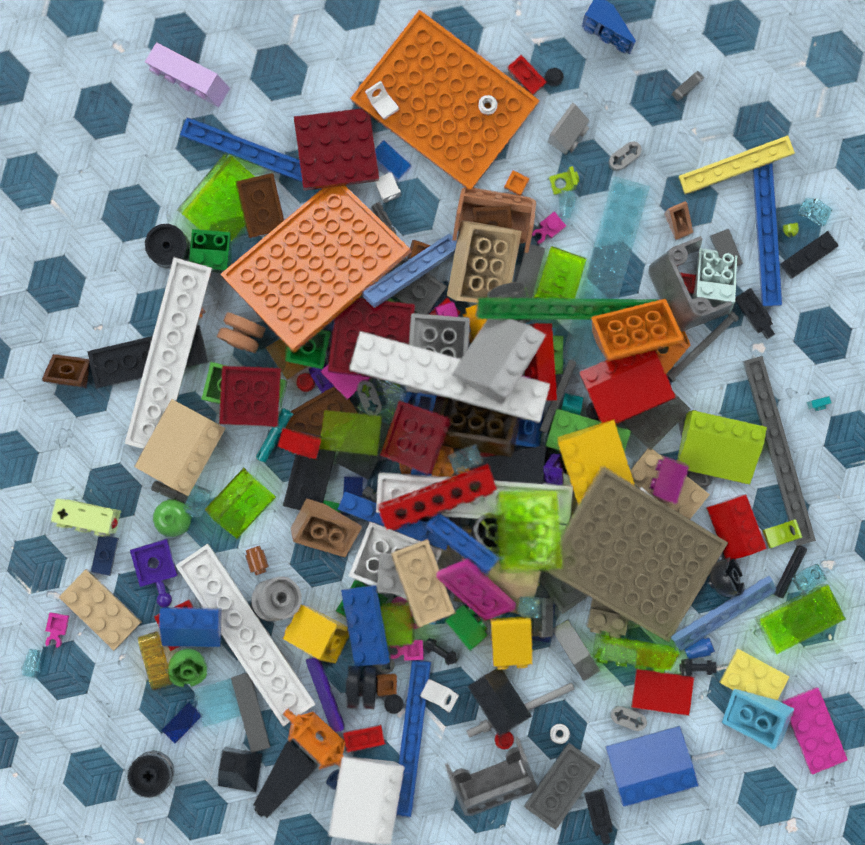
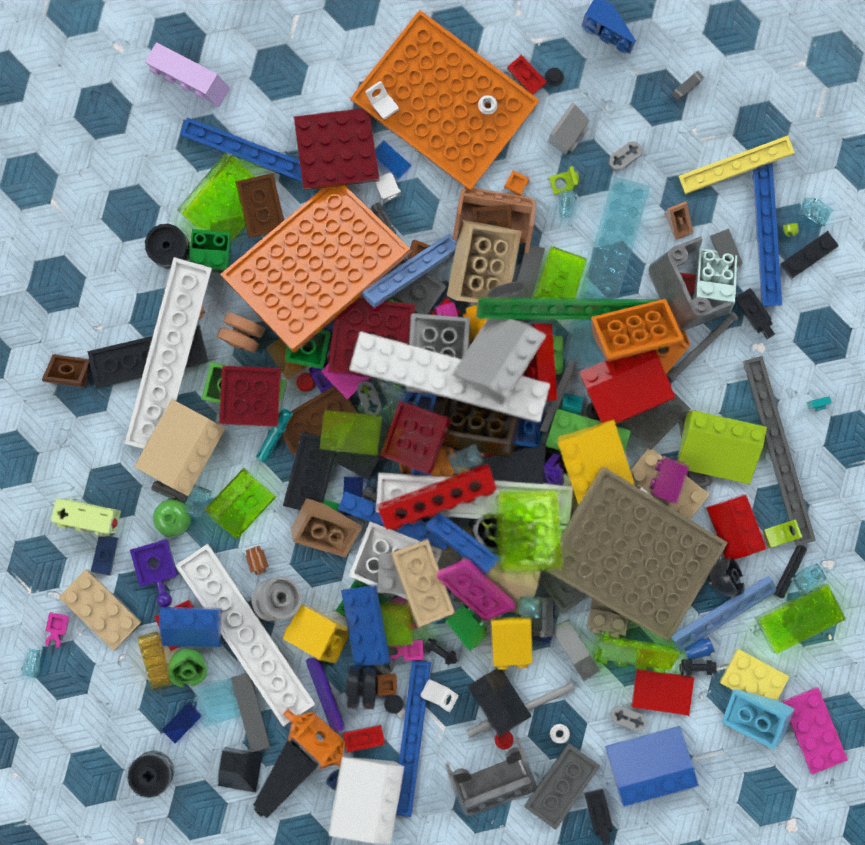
red slope [278,428,321,459] -> none
dark pink plate [532,211,566,244] -> none

